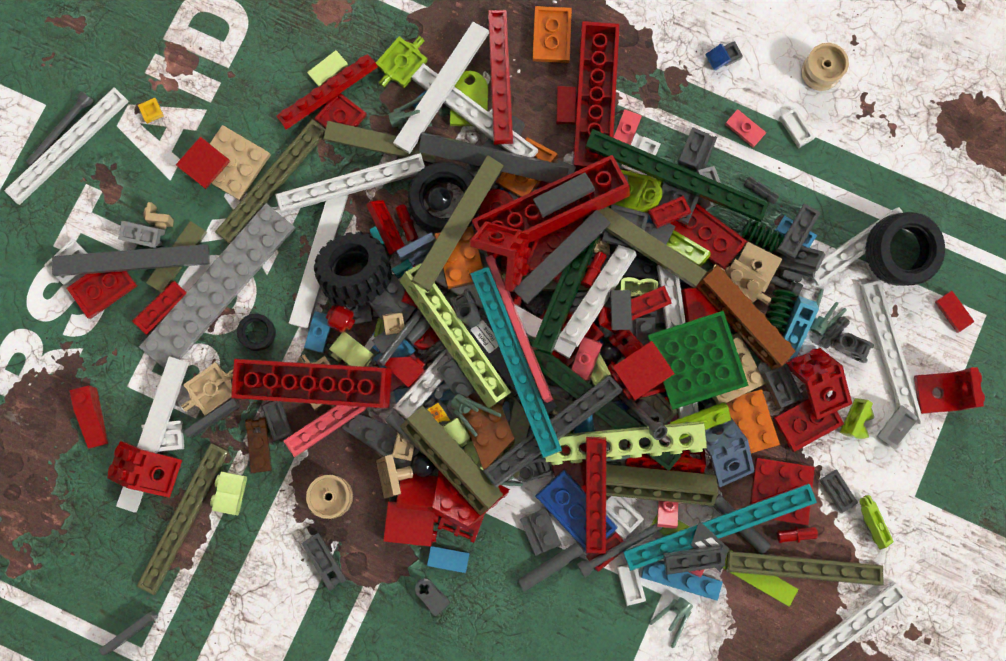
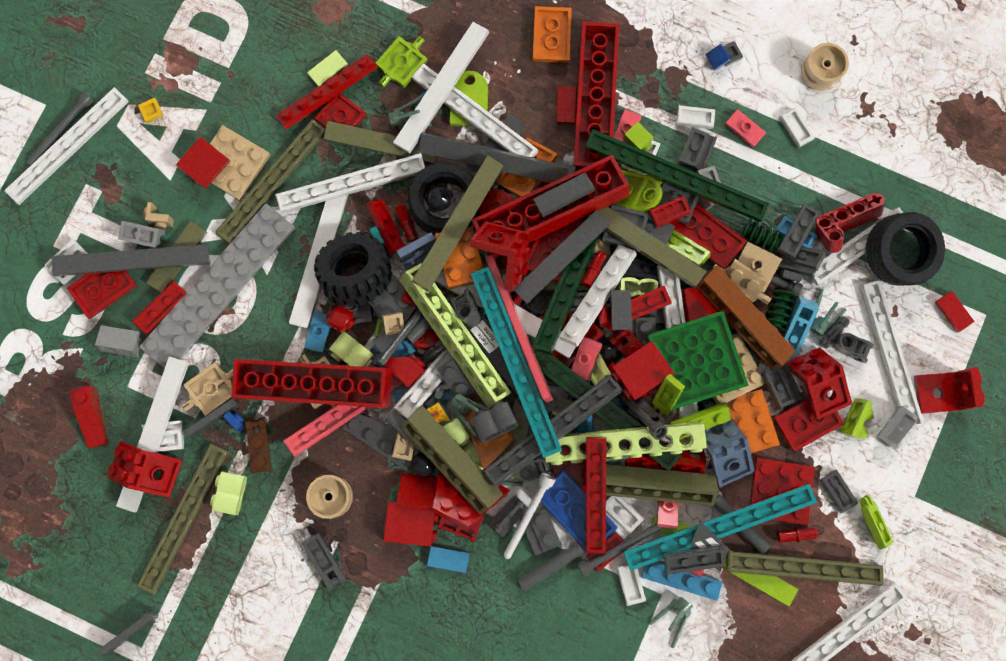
black tyre [237,313,276,351] -> none
dark grey tile [261,401,293,442] -> none
tan tile [376,454,413,499] -> none
teal tile [392,259,413,279] -> none
dark grey piece [415,578,451,617] -> none
red tile [488,10,513,145] -> none
dark grey axle [744,176,779,204] -> none
none -> light grey hinge [95,325,142,357]
none -> blue plate [223,411,246,432]
none -> dark grey brick [471,401,519,443]
none -> dark grey hinge [489,495,528,537]
none -> white piece [504,472,556,559]
none -> lime brick [623,122,654,152]
none -> lime hinge [652,374,685,417]
none -> white tile [676,105,715,129]
none -> red beam [815,193,885,253]

